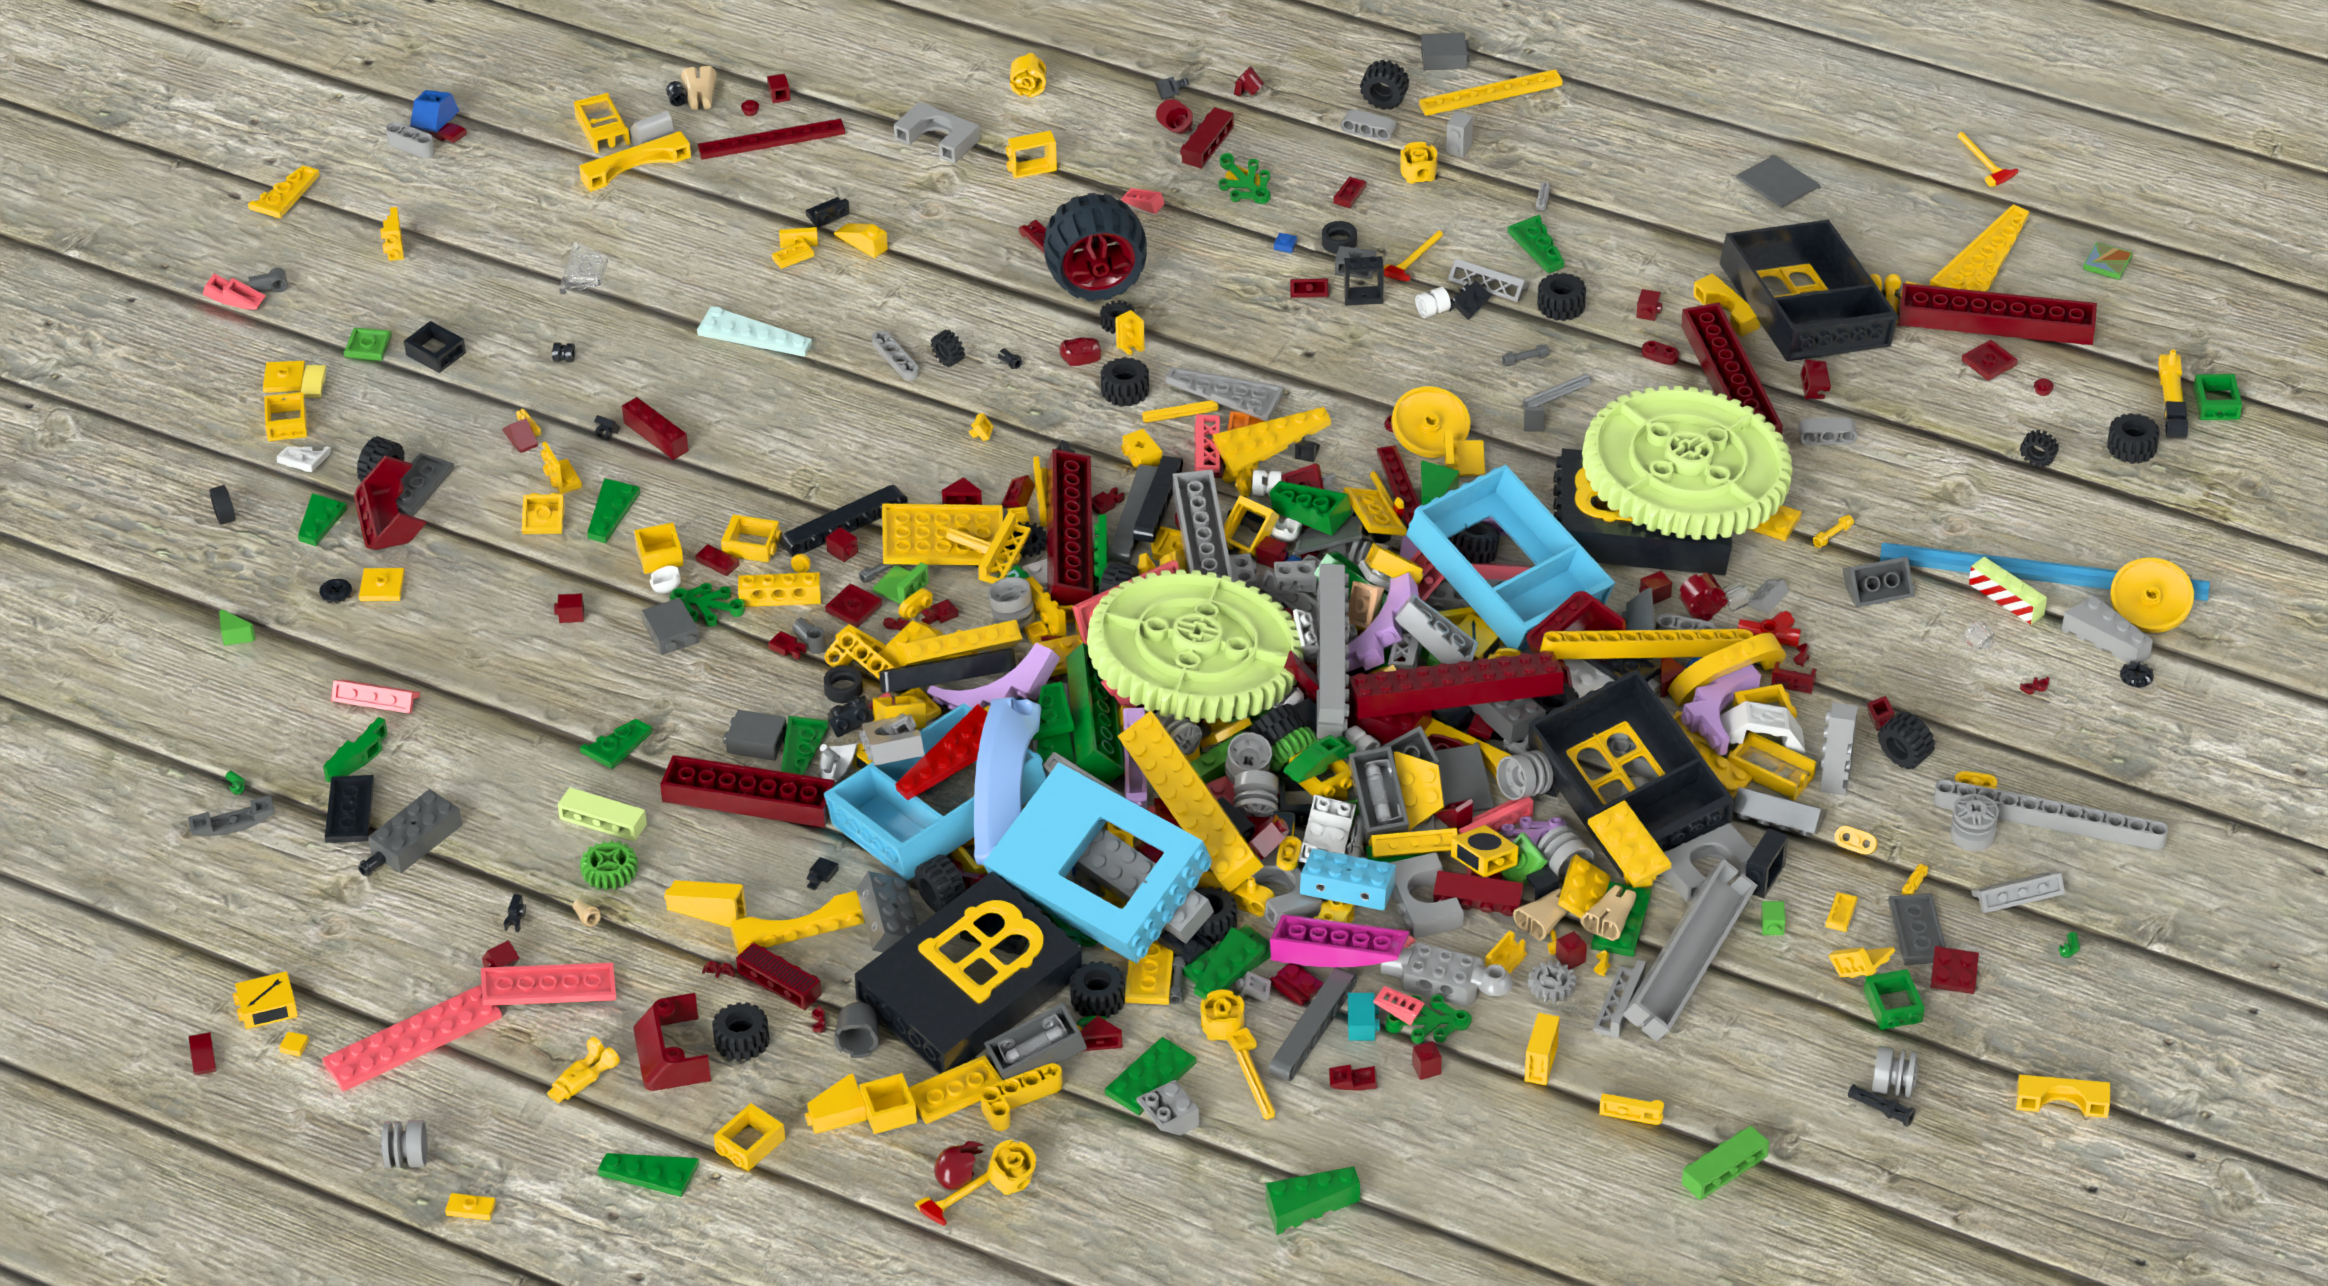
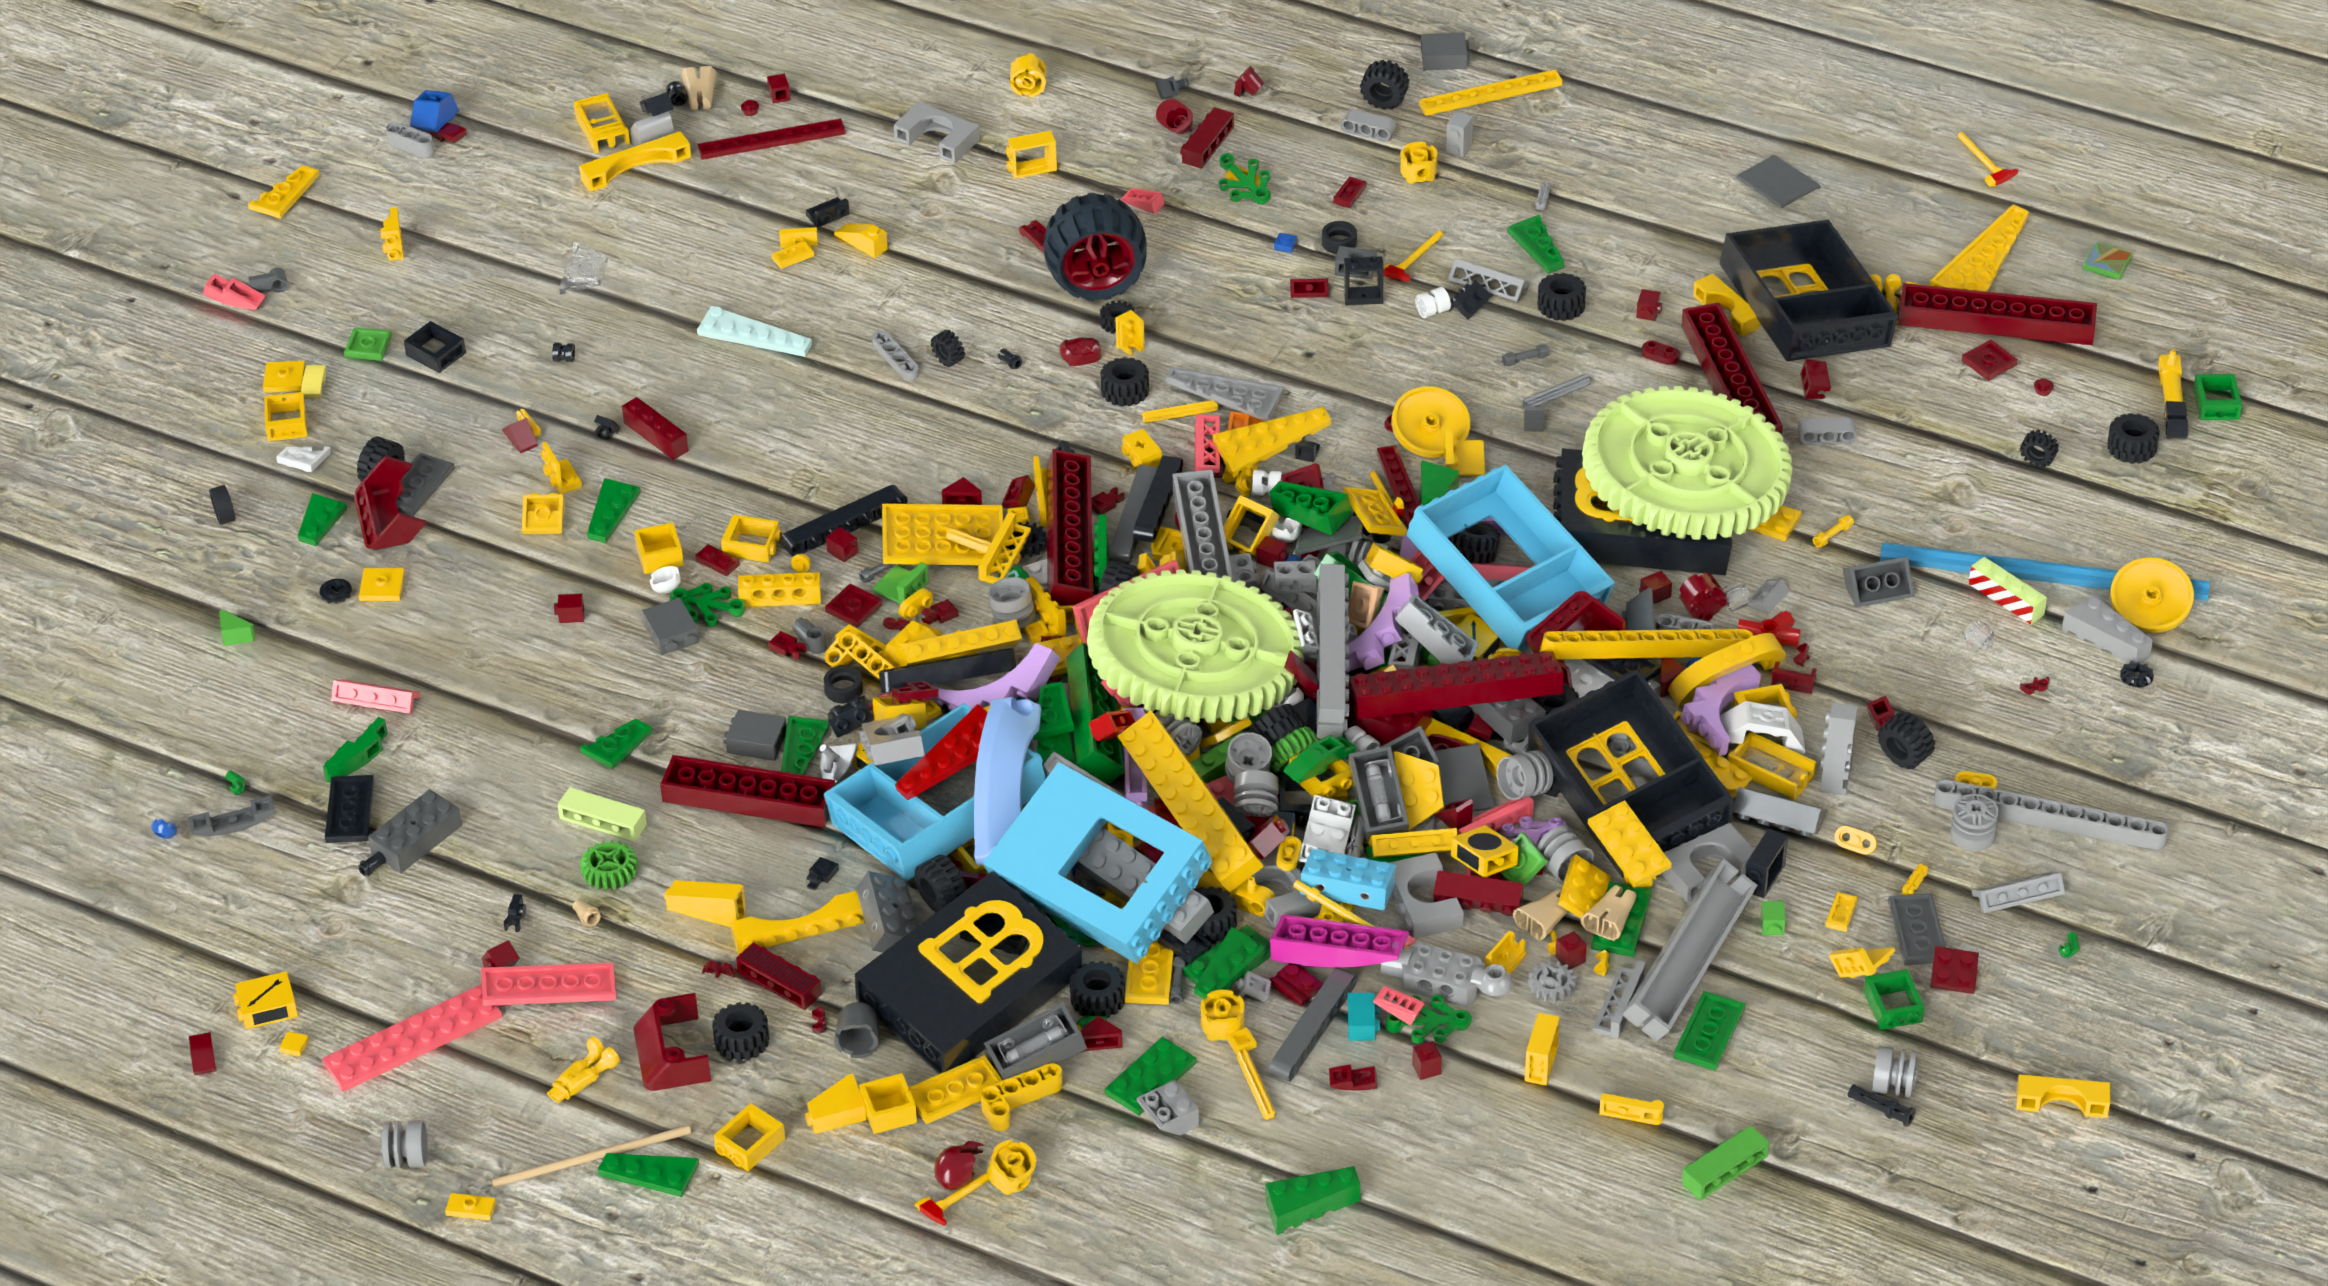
yellow tile [969,413,994,441] -> none
black panel [1527,866,1559,900] -> none
none -> plate [151,819,177,839]
none -> tan piece [491,1125,691,1188]
none -> black brick [639,90,673,117]
none -> dark red plate [892,681,938,703]
none -> red brick [1089,710,1135,741]
none -> yellow bar [1293,879,1409,949]
none -> green plate [1673,991,1745,1071]

